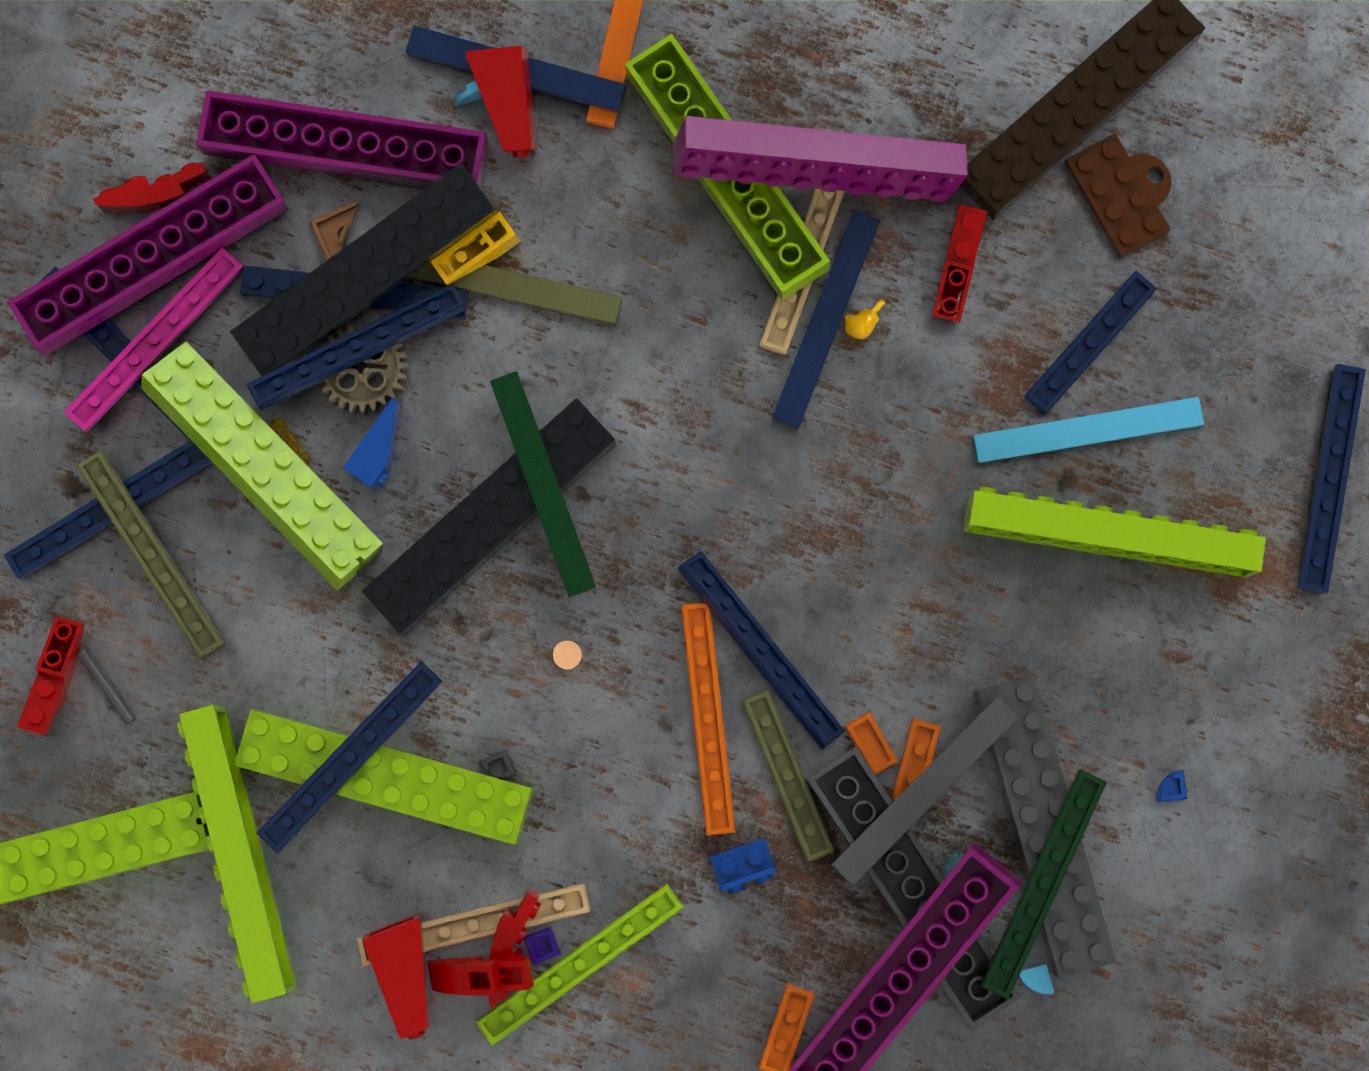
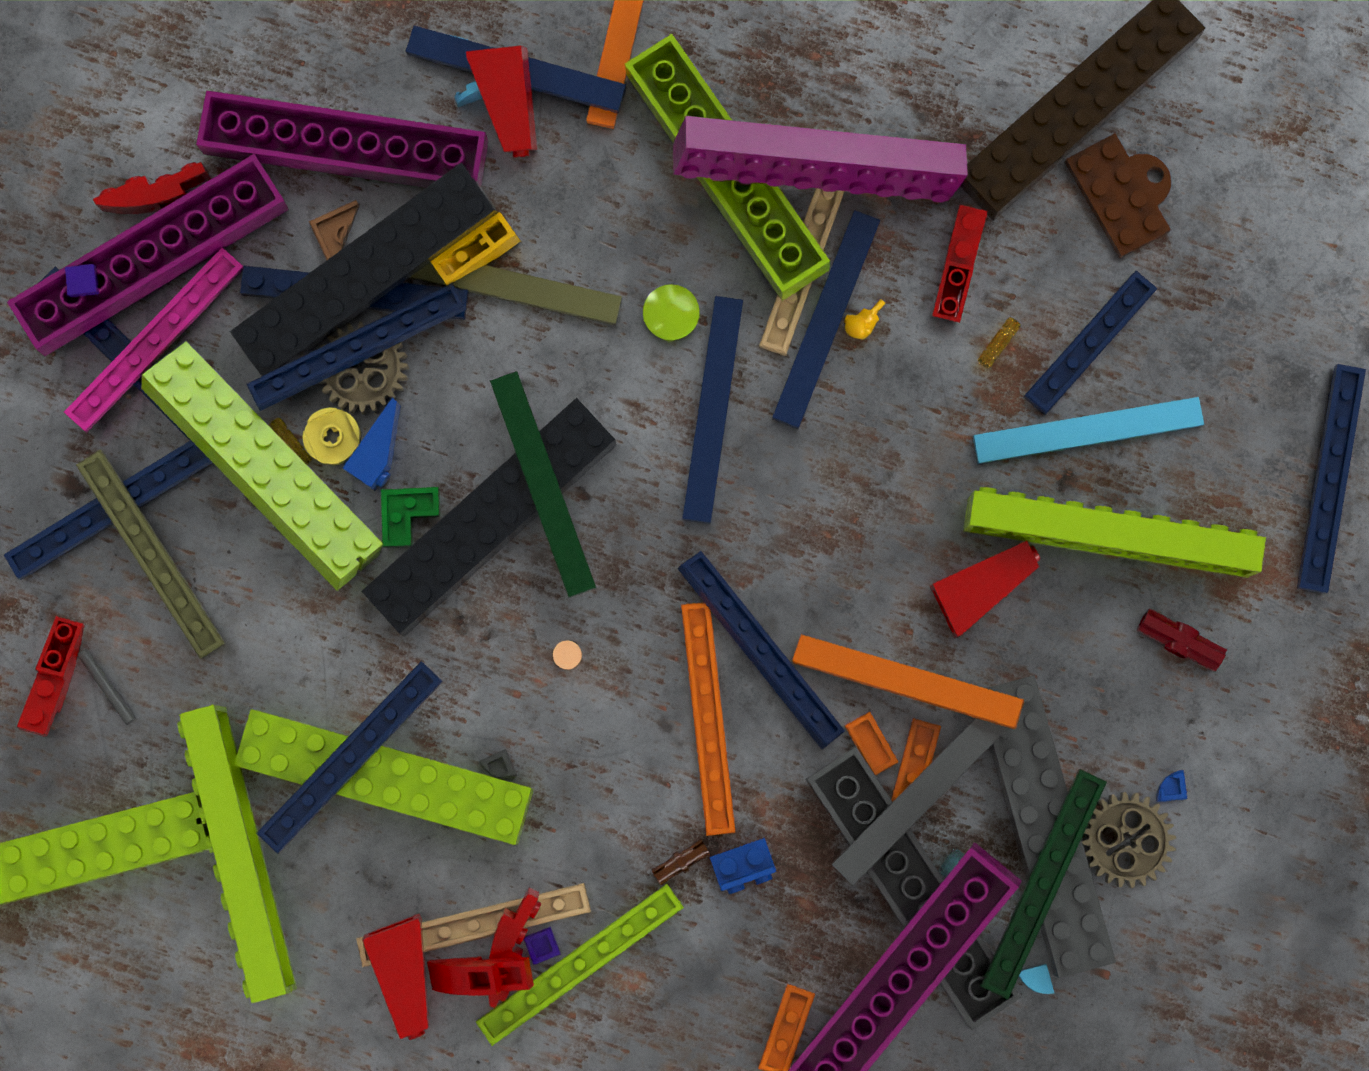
olive tile [742,689,835,863] -> none
none -> dark purple tile [65,264,99,298]
none -> light yellow plate [302,407,361,465]
none -> green plate [381,487,440,548]
none -> lime dish [643,284,699,342]
none -> reddish brown pin [651,839,711,885]
none -> dark blue tile [682,296,743,524]
none -> orange tile [792,634,1024,730]
none -> red slope [930,541,1040,639]
none -> clear yellow axle [978,317,1021,368]
none -> dark tan gear [1082,792,1176,888]
none -> dark red piece [1136,608,1227,672]

